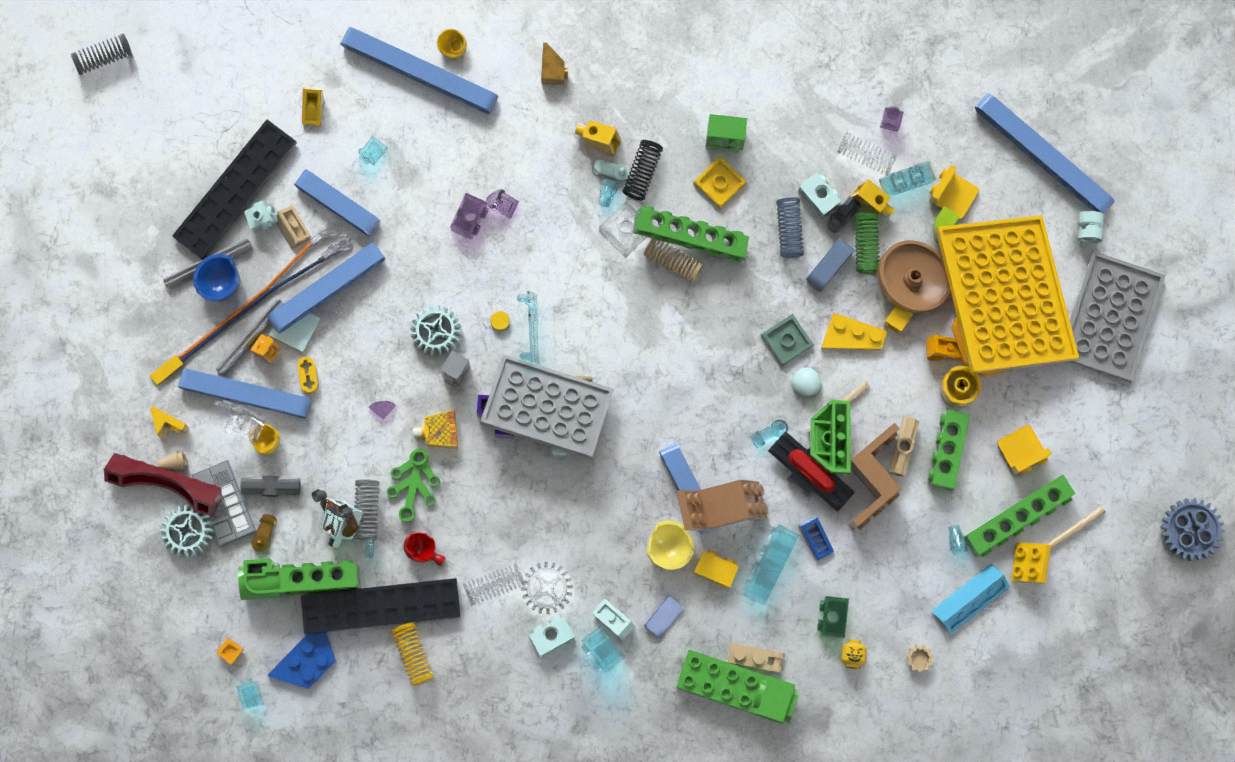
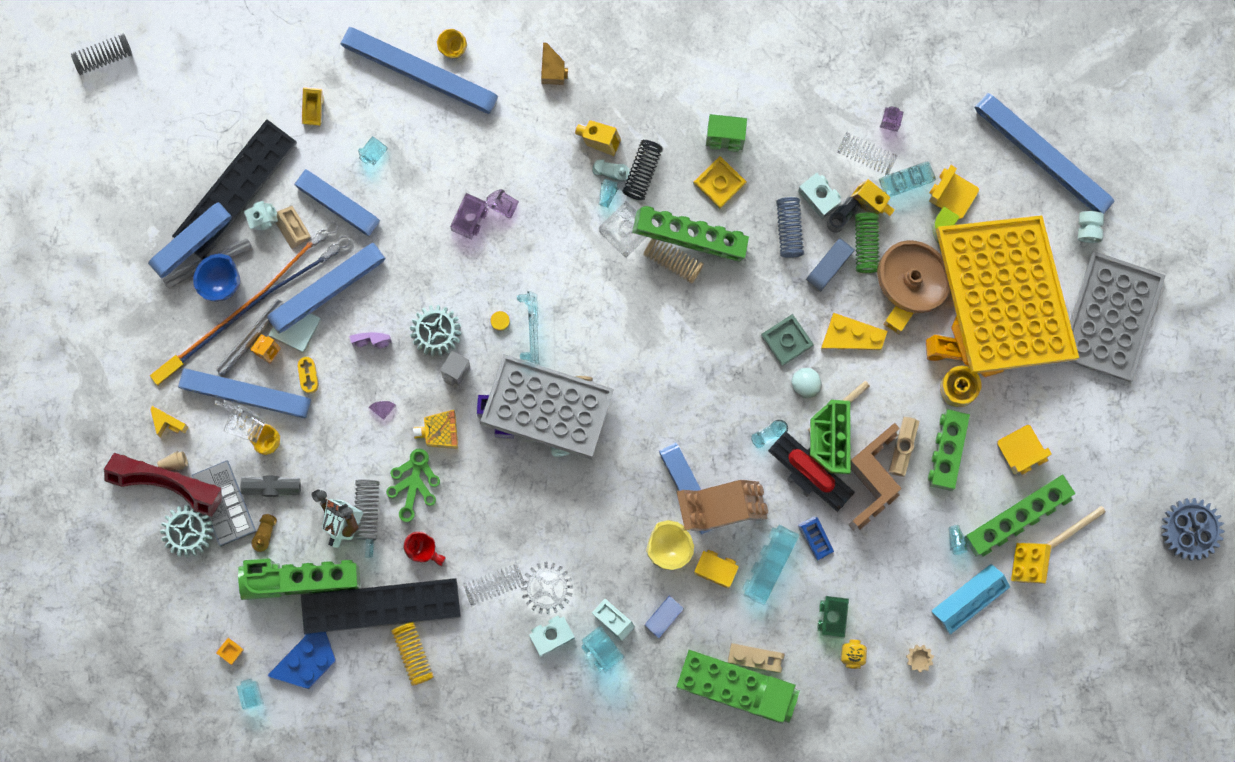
none -> medium blue beam [148,202,232,278]
none -> lavender slope [349,332,392,349]

